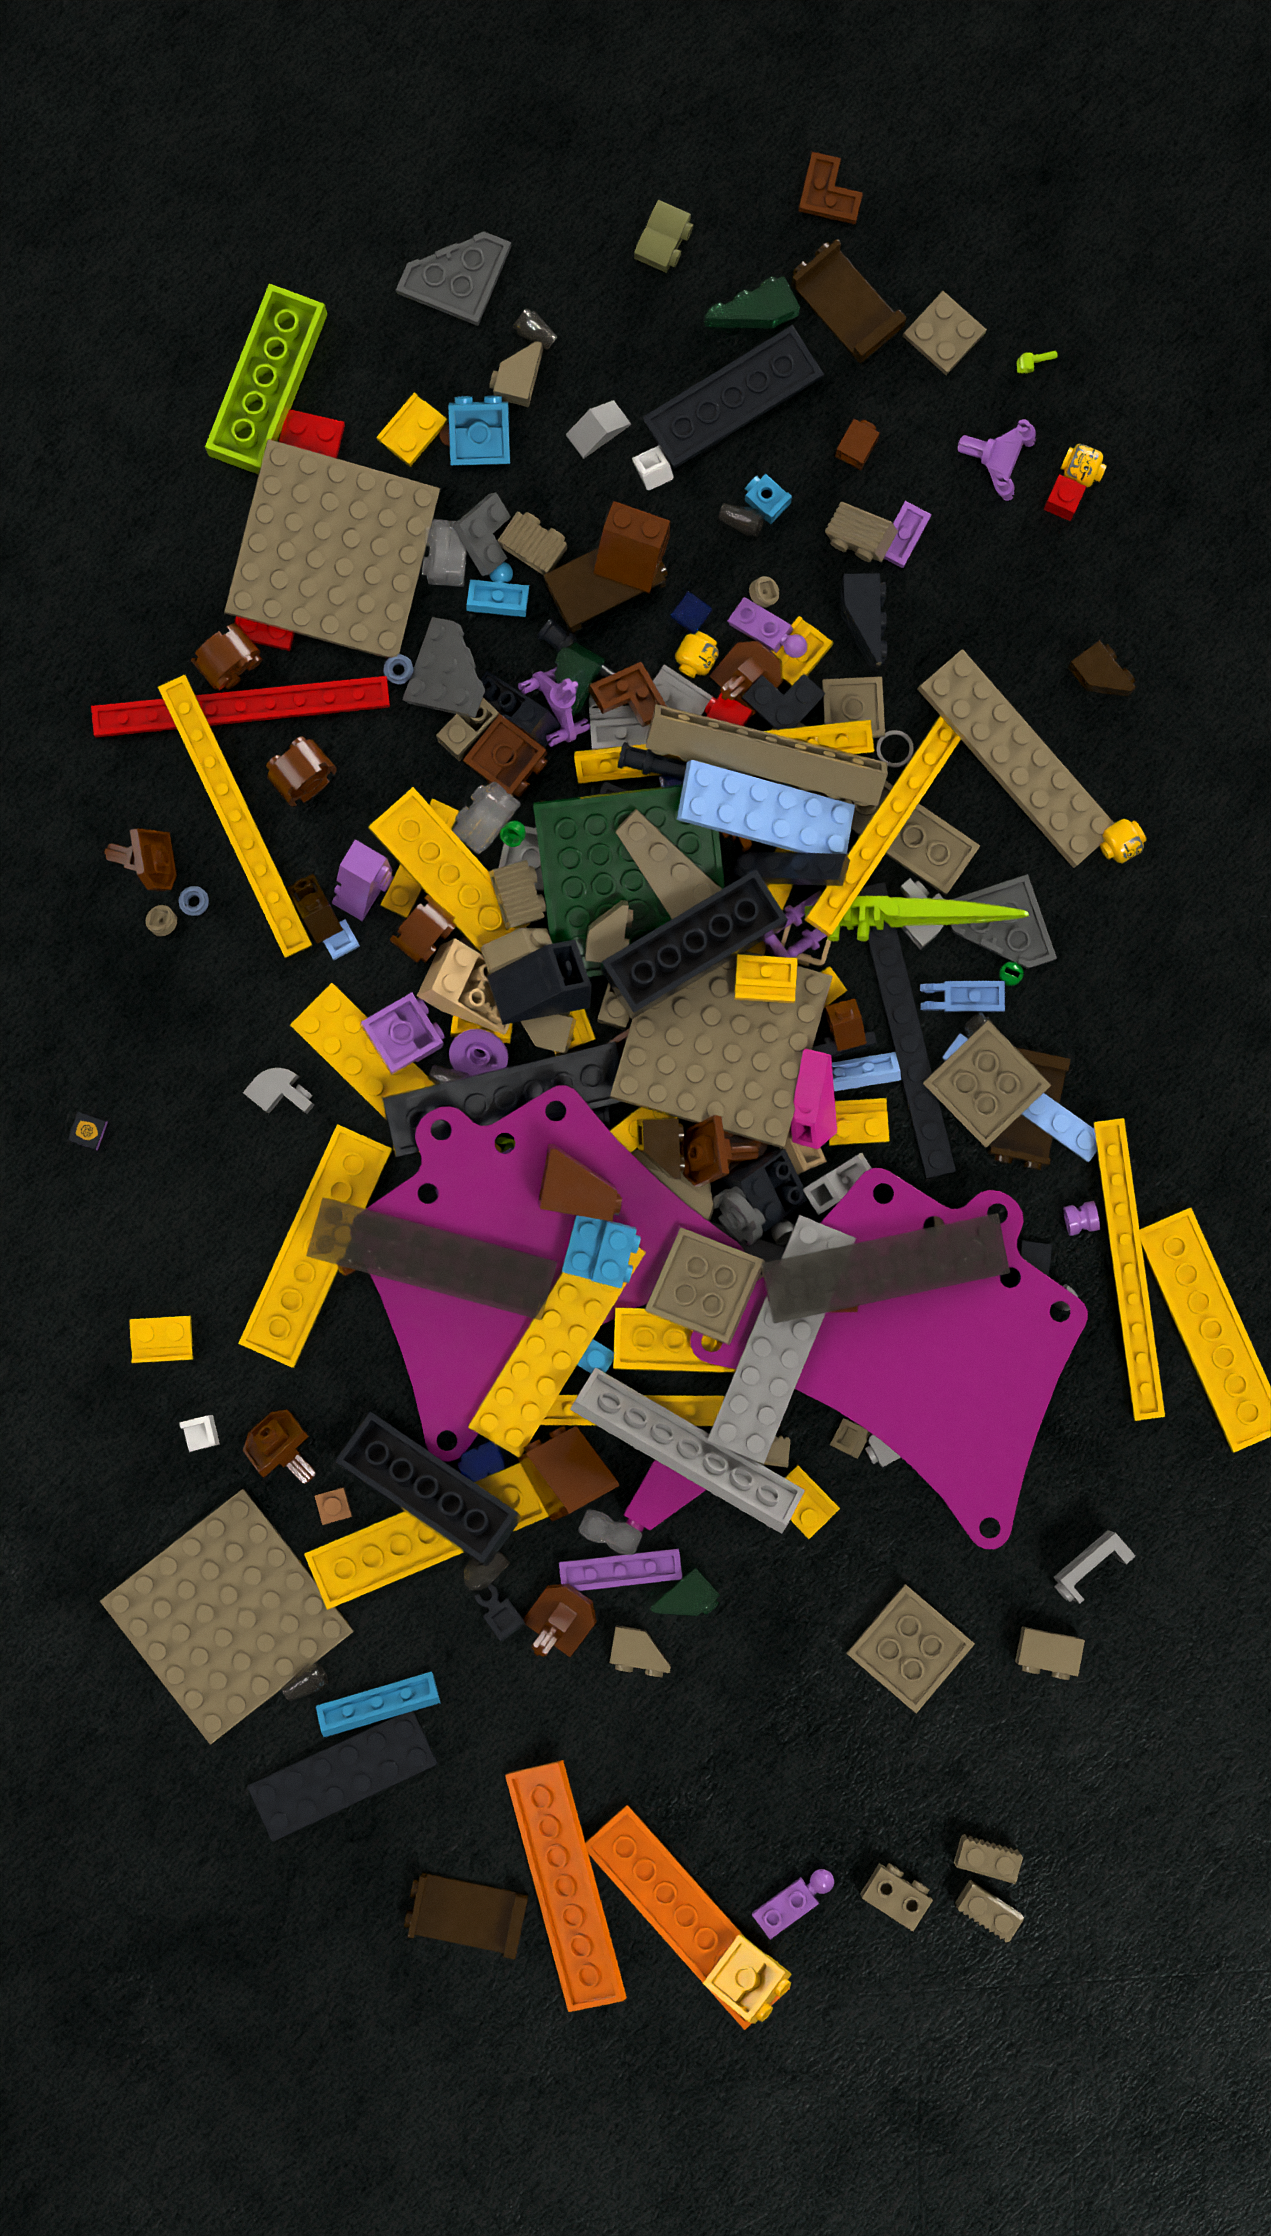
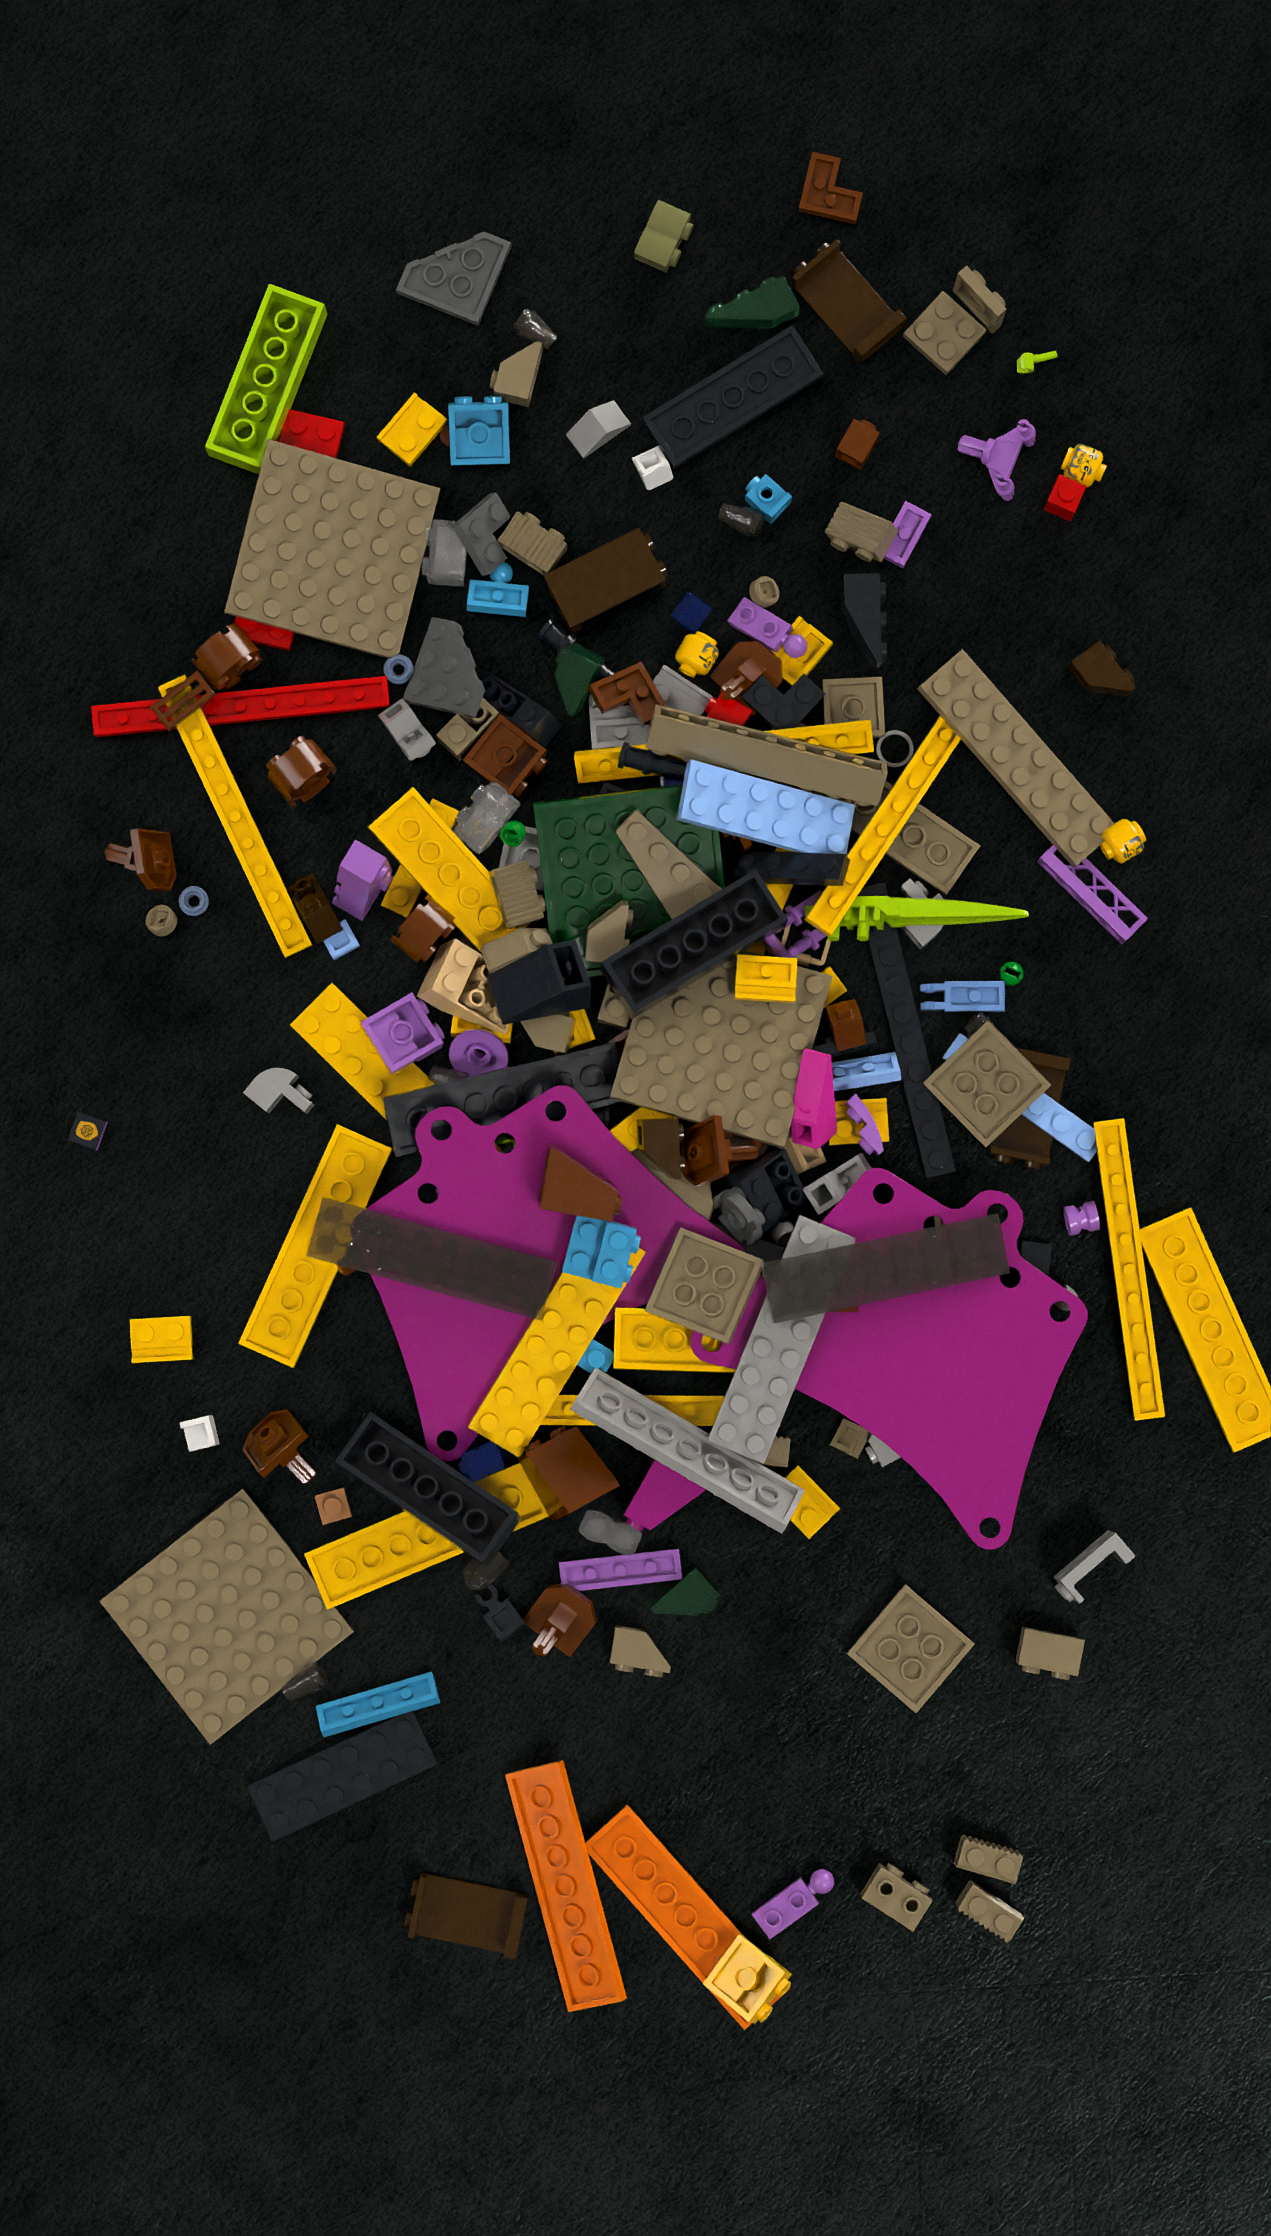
medium lavender axle [518,667,590,747] -> none
reddish brown slope [593,501,670,594] -> none
dark grey plate [950,874,1057,969] -> none
none -> reddish brown tile [150,671,216,732]
none -> light grey brick [378,699,436,761]
none -> medium lavender slope [845,1094,884,1156]
none -> dark tan plate [953,266,1006,334]
none -> medium lavender fence [1037,845,1148,944]

